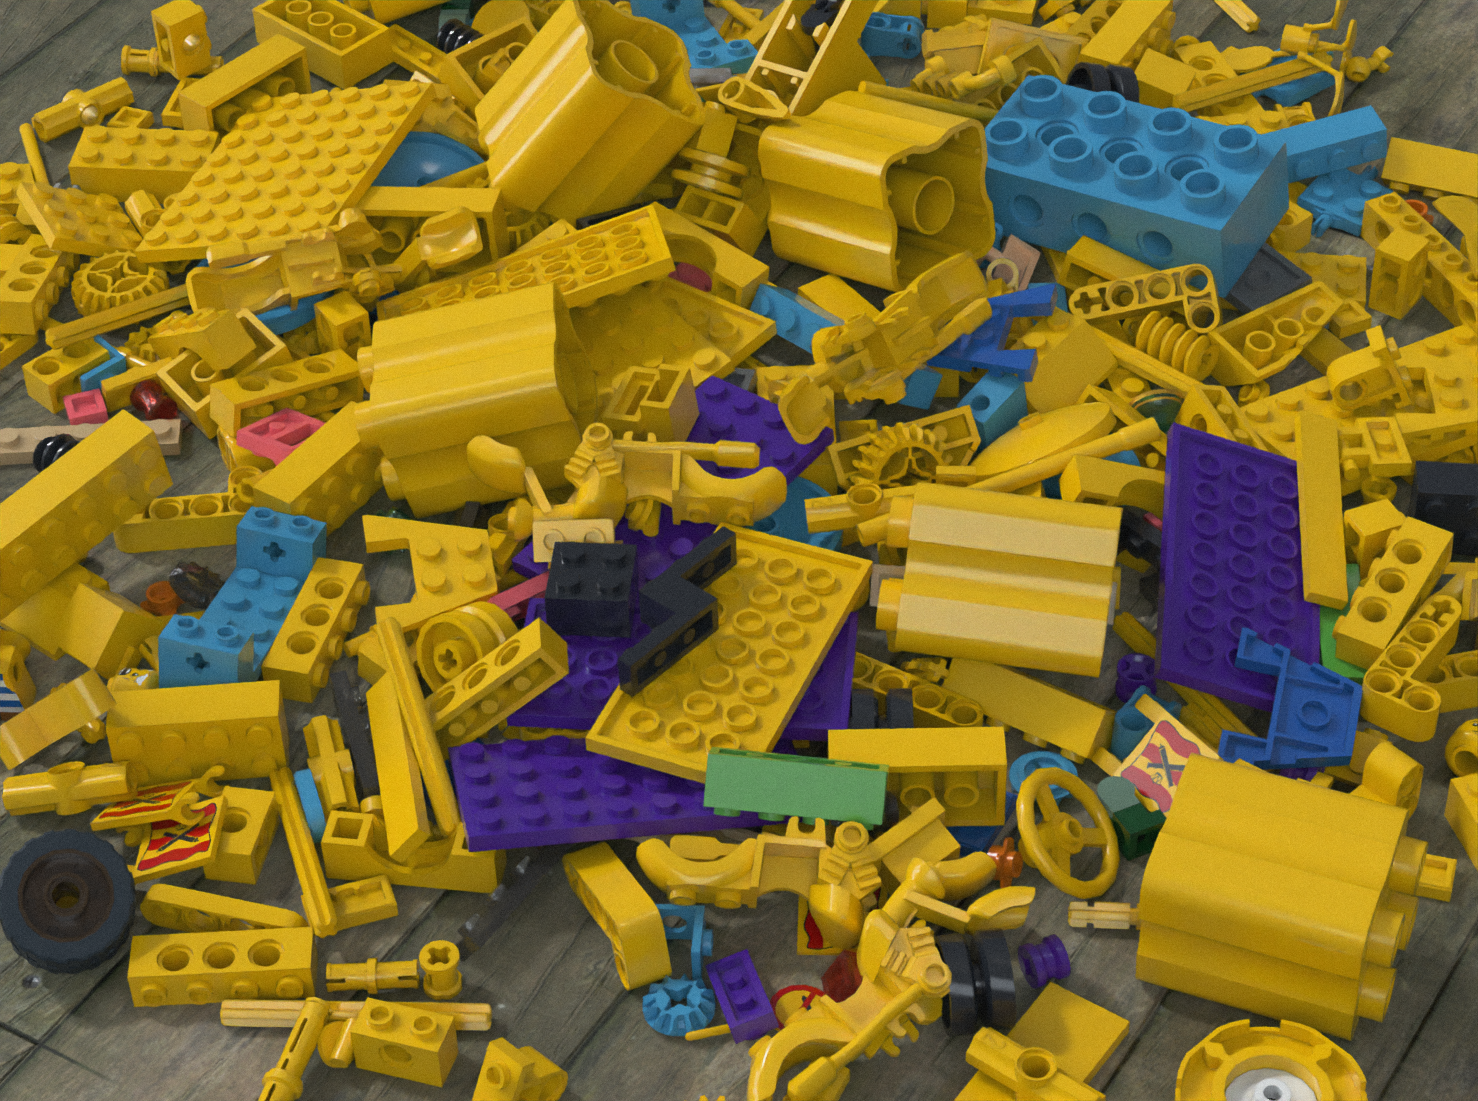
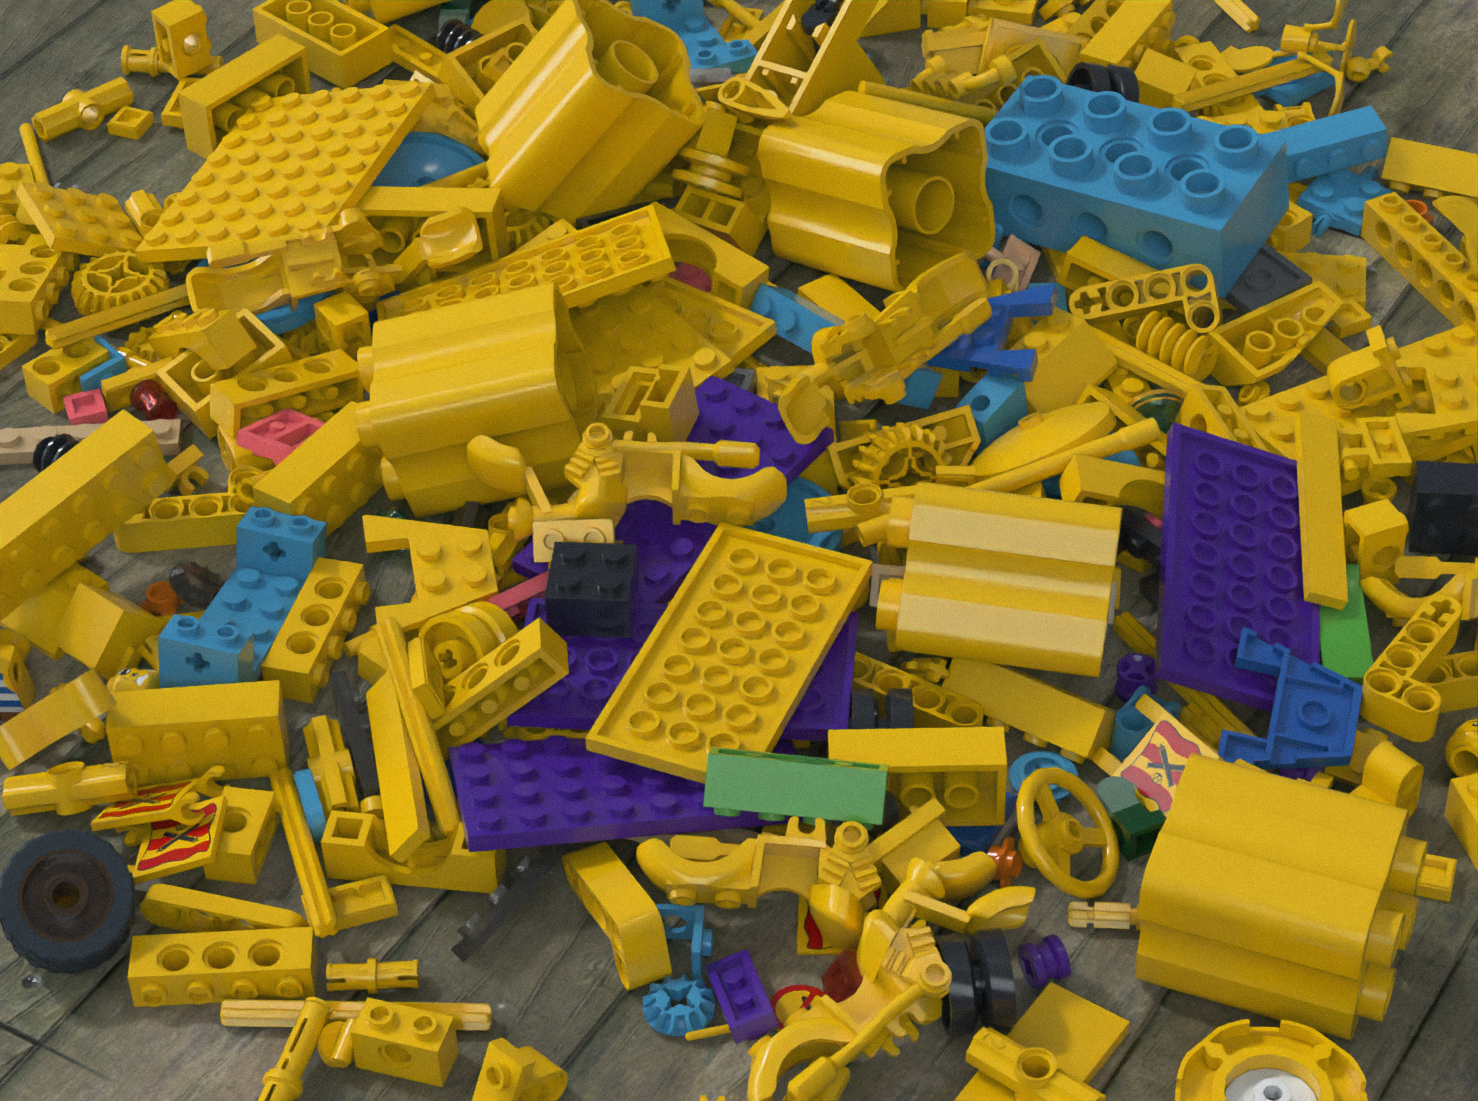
yellow brick [68,125,221,204] -> none
yellow bush [419,940,462,1000] -> none
black bracket [618,526,737,697] -> none
yellow plate [625,499,661,537] -> none
dark azure piece [860,12,925,59] -> none
yellow brick [1332,516,1454,670] -> none
yellow brick [1368,227,1430,320] -> none
none -> yellow tile [165,444,209,496]
none -> yellow tile [407,636,446,720]

